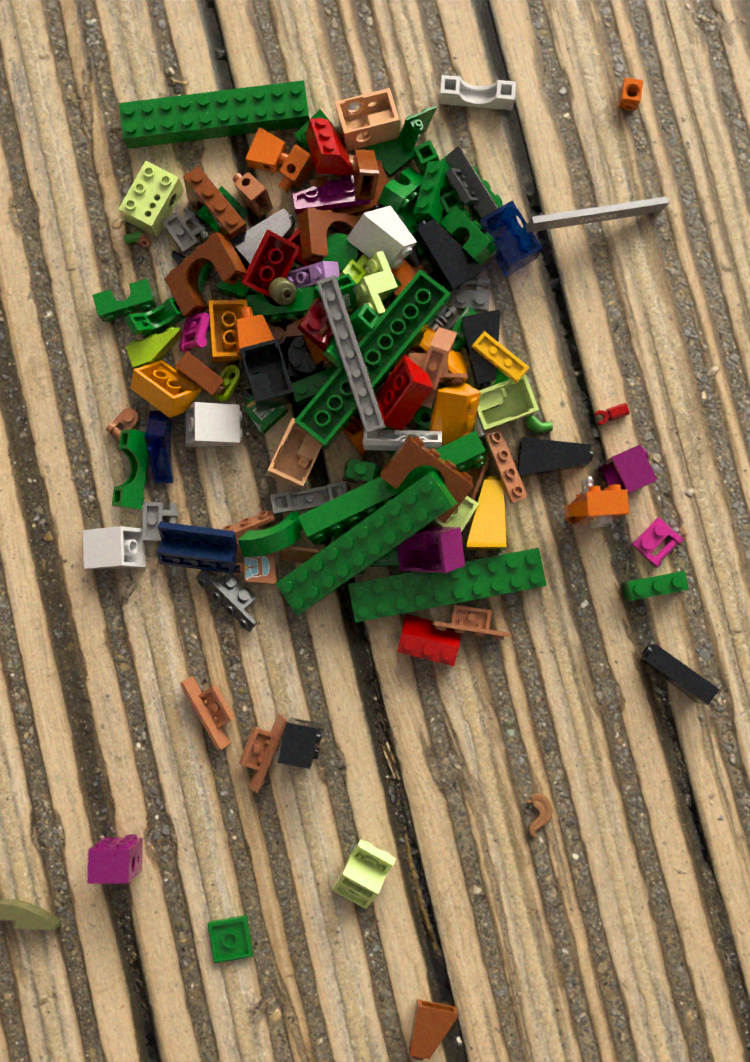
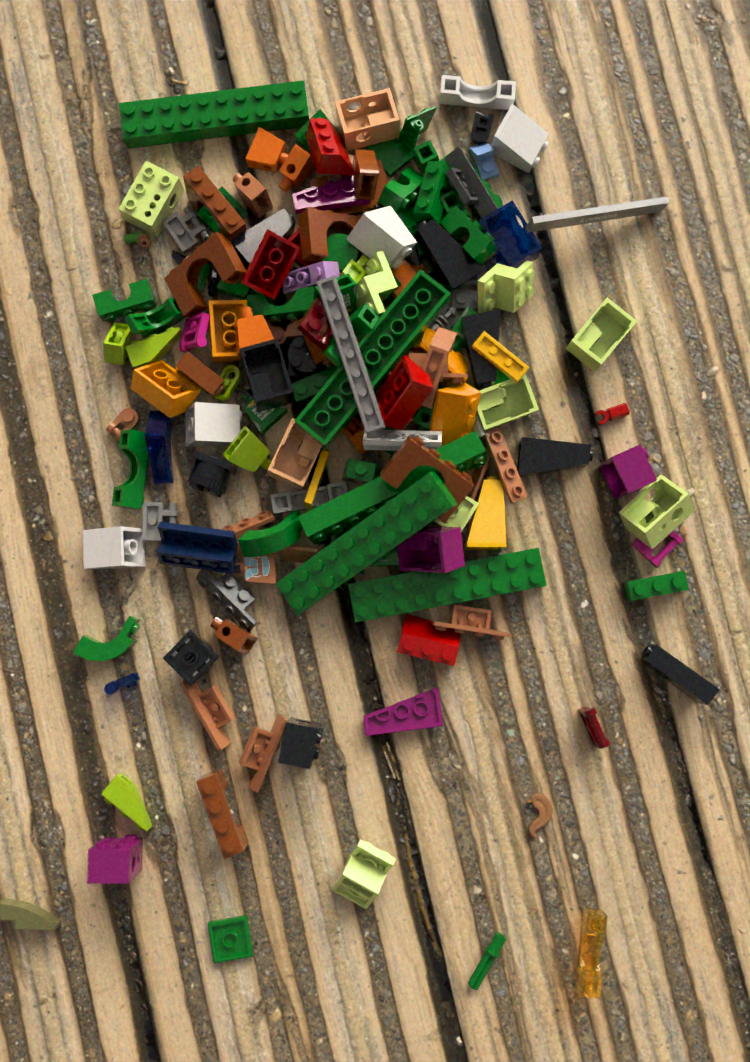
olive head [269,277,297,305] -> none
dark orange slope [409,999,458,1060] -> none
bright green arm [526,415,553,434] -> none
orange piece [564,477,629,528] -> none
orange brick [618,77,643,111] -> none
none -> green arch [73,616,140,661]
none -> lime slope [101,773,153,832]
none -> lime arch [103,322,132,365]
none -> clear blue plate [104,672,140,695]
none -> black piece [163,629,219,686]
none -> black piece [188,450,237,498]
none -> dark orange arch [196,768,249,859]
none -> black bar [207,267,219,297]
none -> dark orange torso [210,617,258,654]
none -> lime torso [223,426,272,472]
none -> yellow tile [304,450,329,510]
none -> magenta wing [363,687,443,736]
none -> green axle [468,932,507,990]
none -> light blue slope [469,142,499,181]
none -> black plate [471,110,494,145]
none -> yellowish green bracket [478,260,535,314]
none -> white slope [492,104,549,173]
none -> yellowish green piece [566,298,637,372]
none -> clear yellow arch [575,907,608,999]
none -> dark red plate [578,707,611,749]
none -> yellowish green piece [618,474,695,549]

